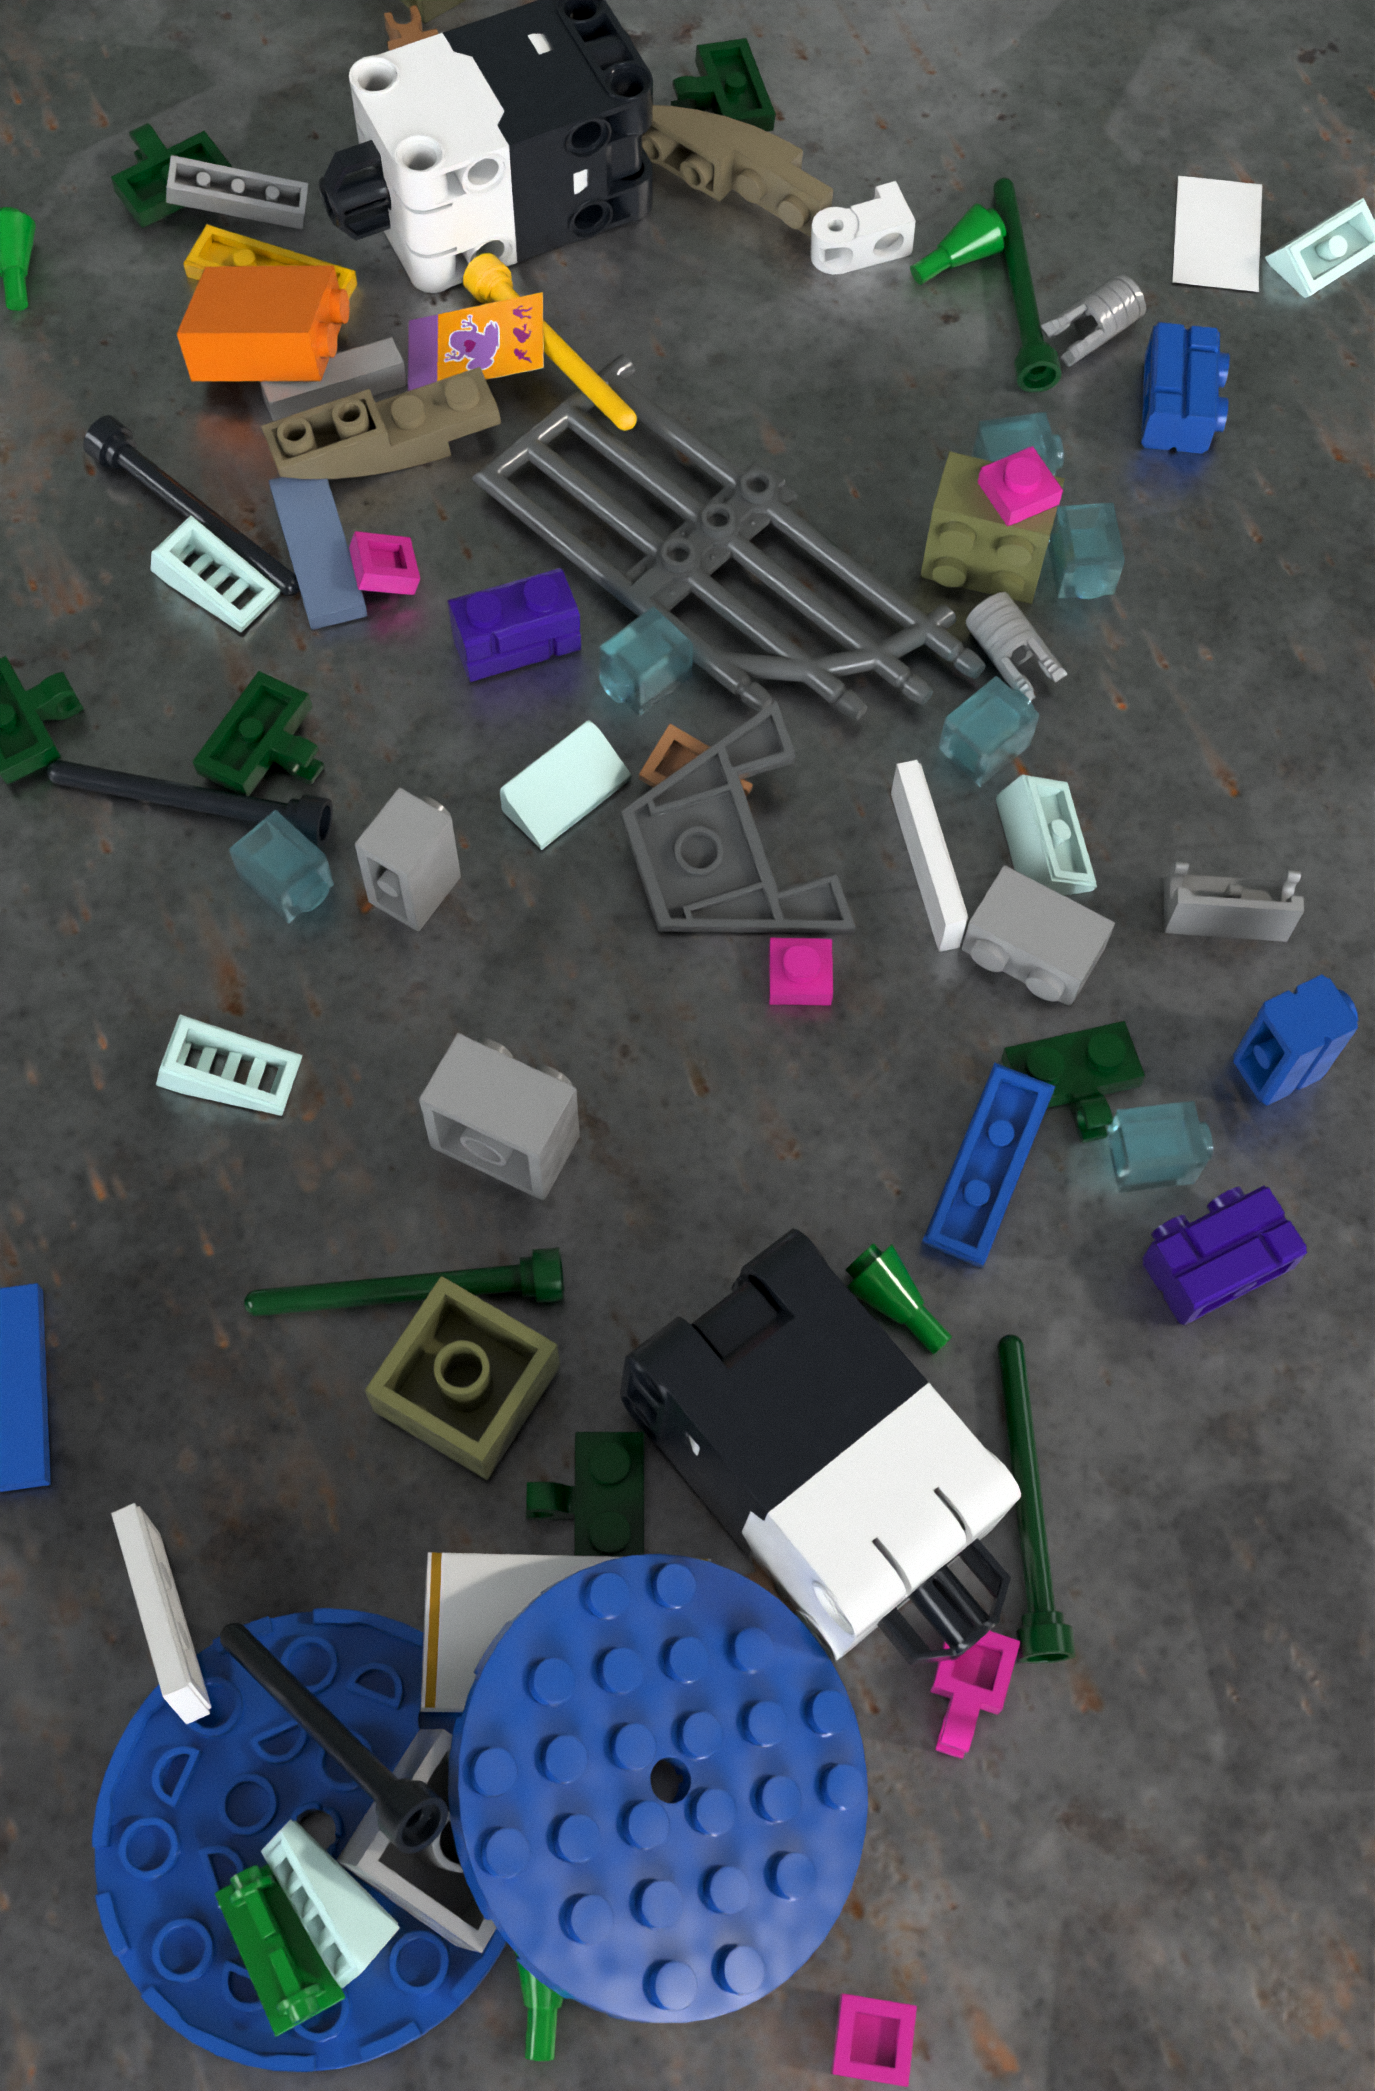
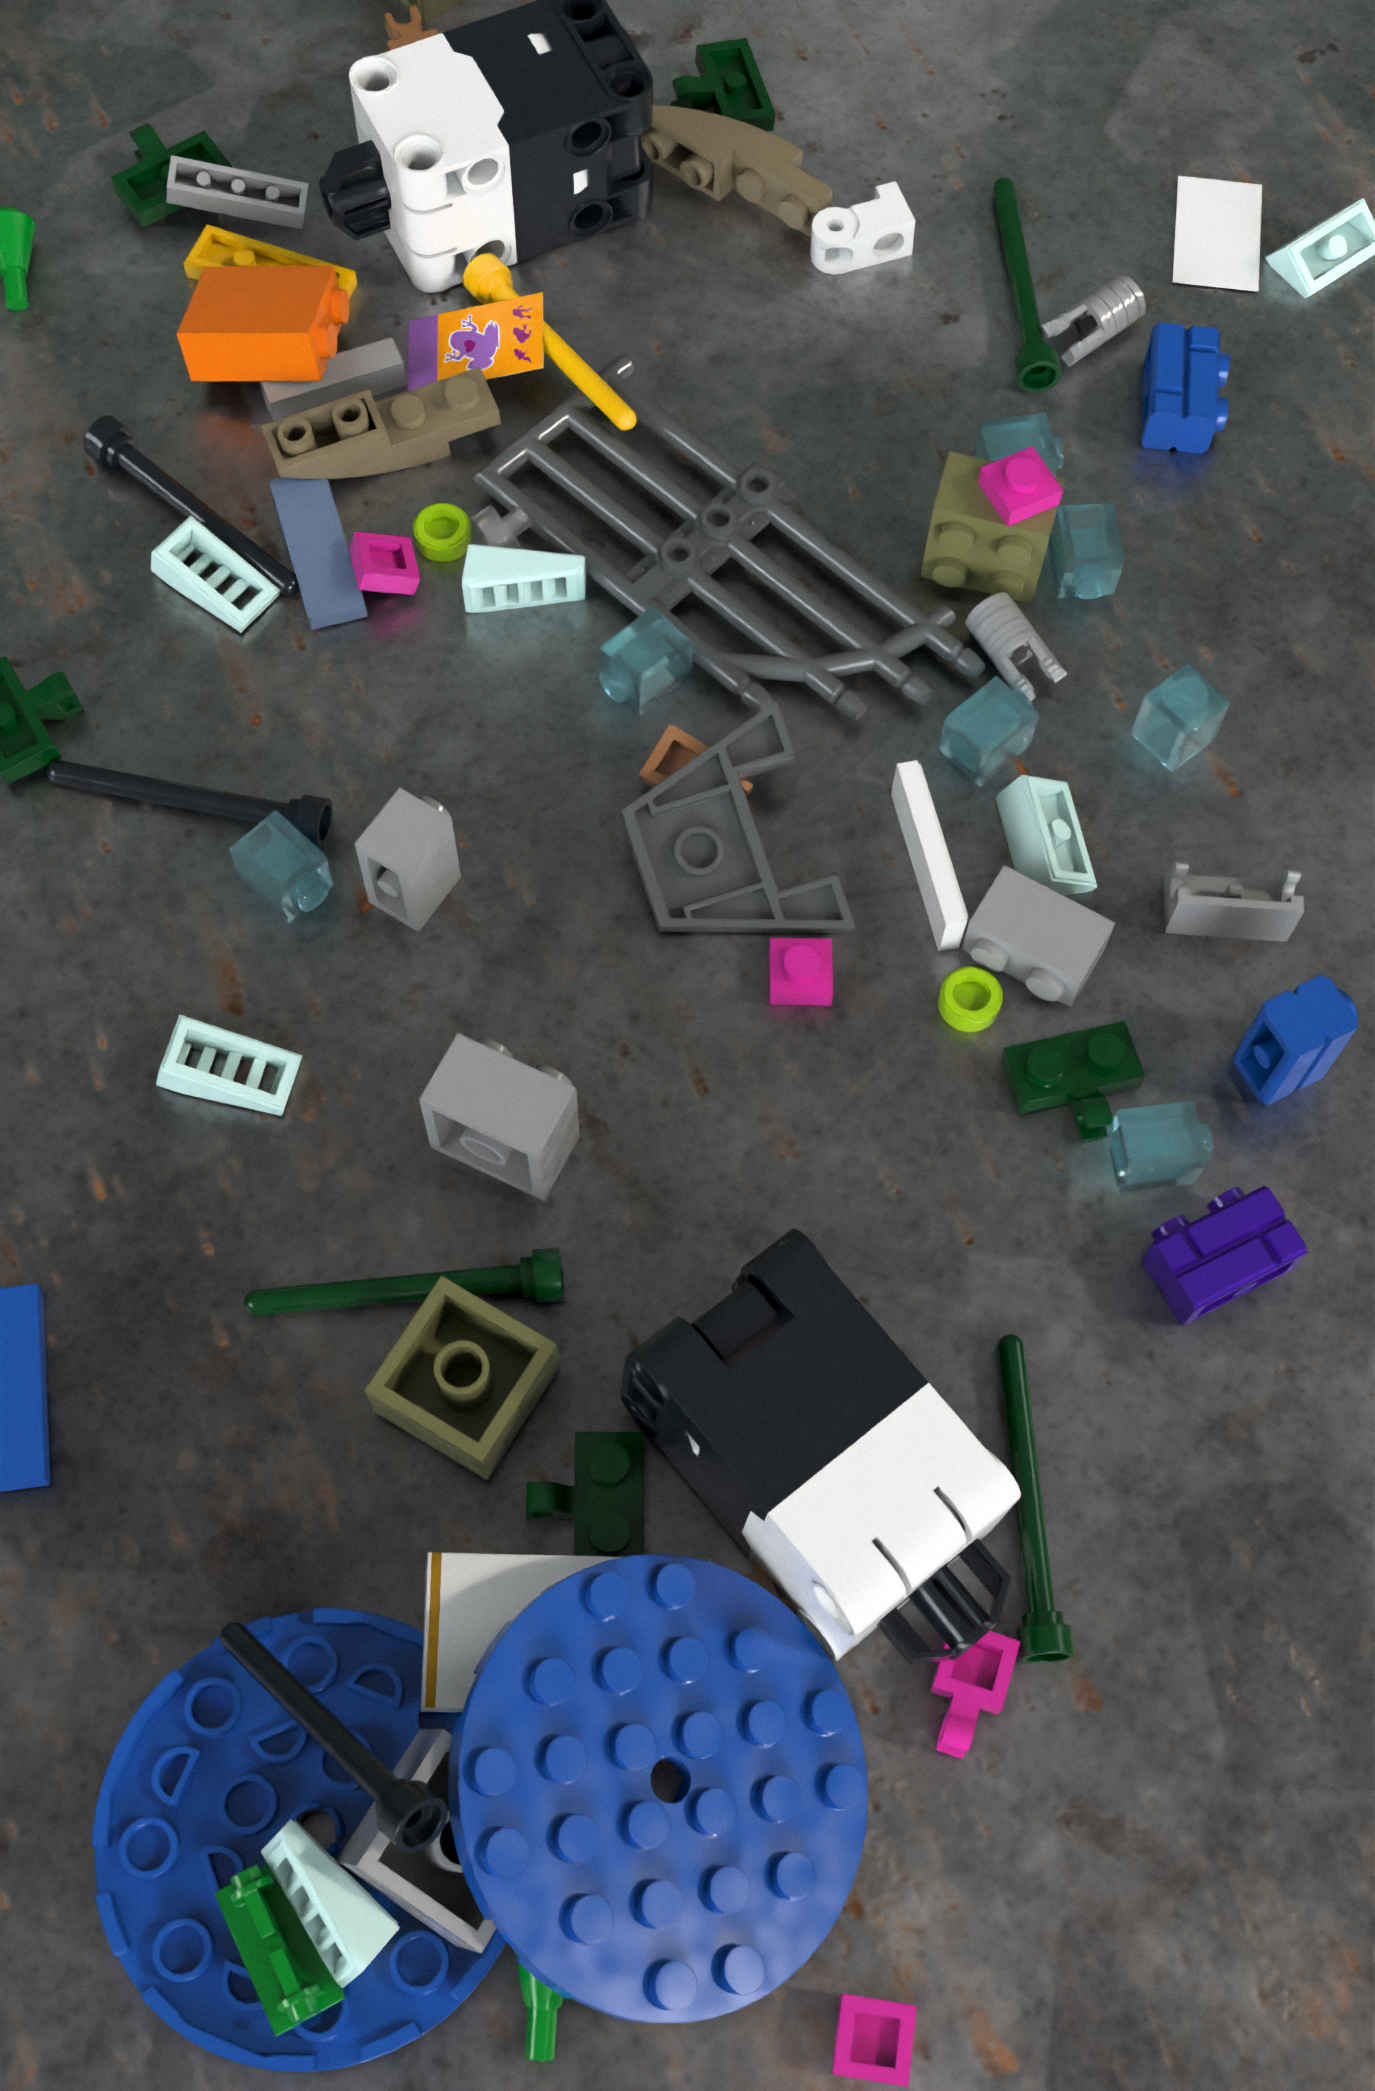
white tile [111,1503,212,1725] -> none
dark green plate [192,671,325,796] -> none
dark purple brick [447,568,581,682] -> none
light aqua slope [500,720,632,850] -> none
green cone [845,1243,952,1355] -> none
green cone [910,203,1006,285] -> none
blue tile [922,1062,1055,1268] -> none
none -> lime tile [413,503,472,562]
none -> light aqua slope [462,544,586,613]
none -> clear tile [471,504,532,549]
none -> lime tile [938,966,1003,1032]
none -> clear light blue brick [1131,663,1230,773]

